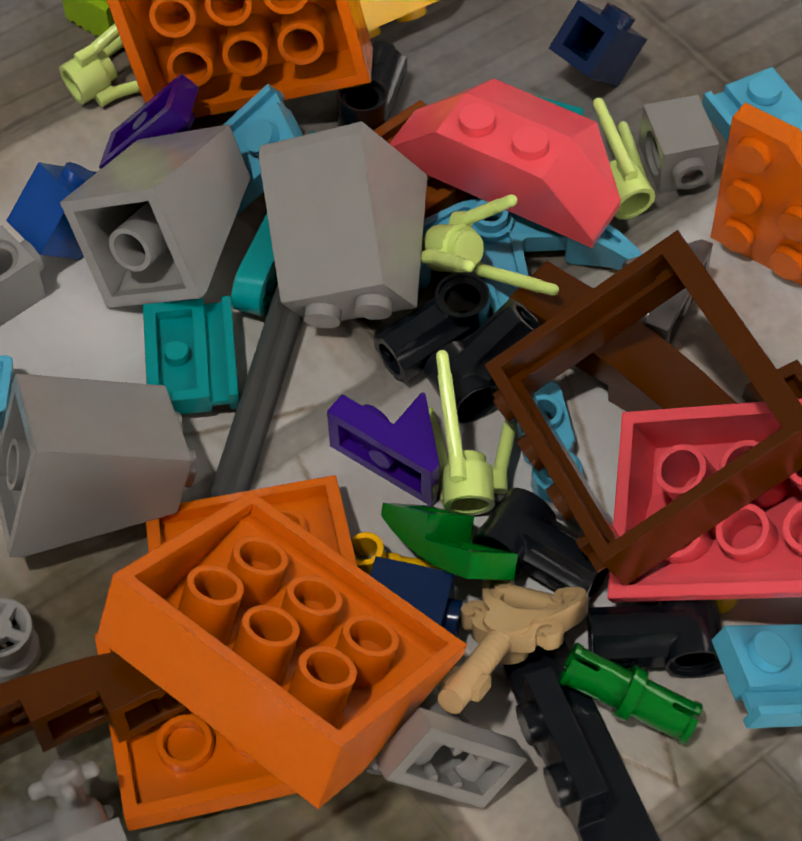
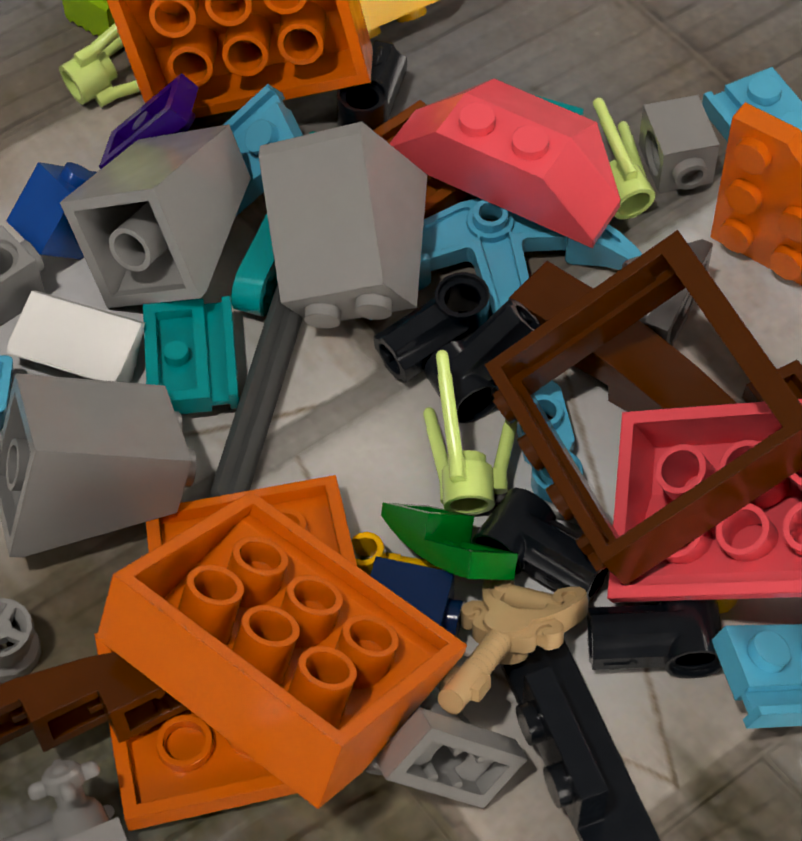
dark purple slope [327,392,439,506] -> none
yellowish green plant [421,194,559,296] -> none
dark blue brick [549,0,648,87] -> none
green pin [558,643,703,744] -> none
none -> white slope [6,290,145,383]

